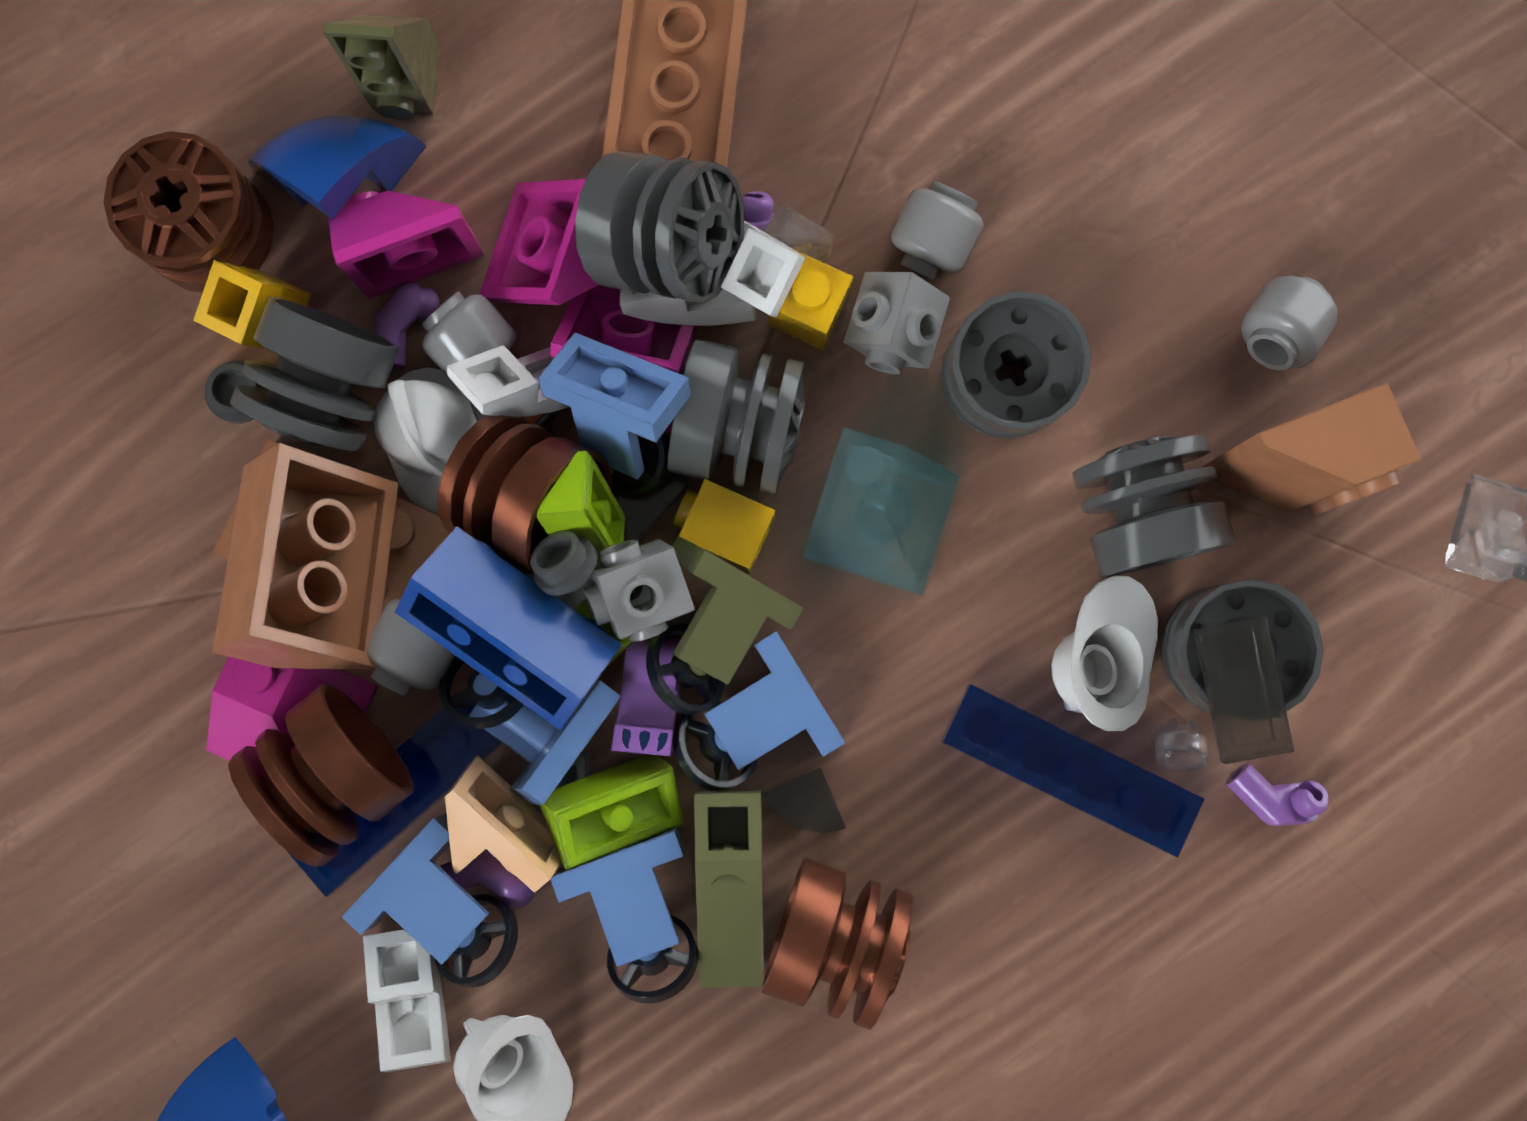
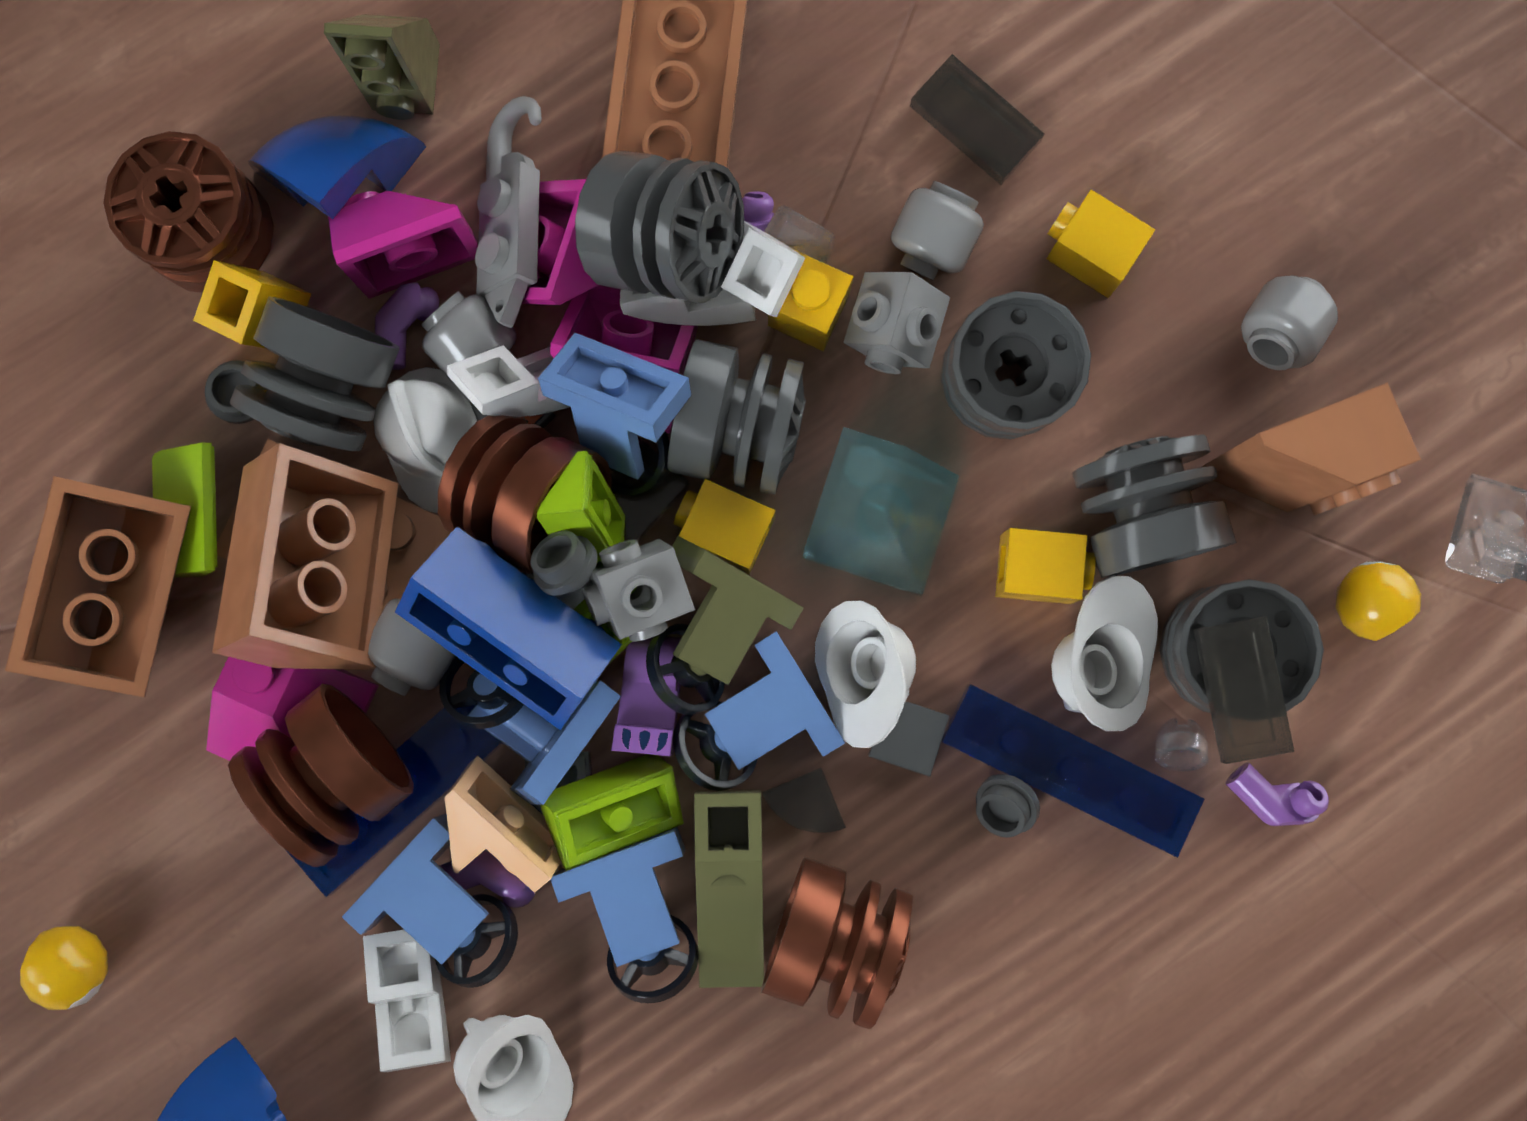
none -> nougat slope [5,476,191,697]
none -> yellow piece [20,926,108,1010]
none -> lime slope [152,442,218,577]
none -> light grey plate [475,96,542,328]
none -> white piece [815,600,916,748]
none -> dark grey tile [868,701,950,777]
none -> clear smoke tile [910,54,1045,185]
none -> dark grey plate [976,774,1040,838]
none -> yellow brick [995,528,1095,604]
none -> yellow brick [1046,189,1155,298]
none -> yellow piece [1335,562,1421,641]

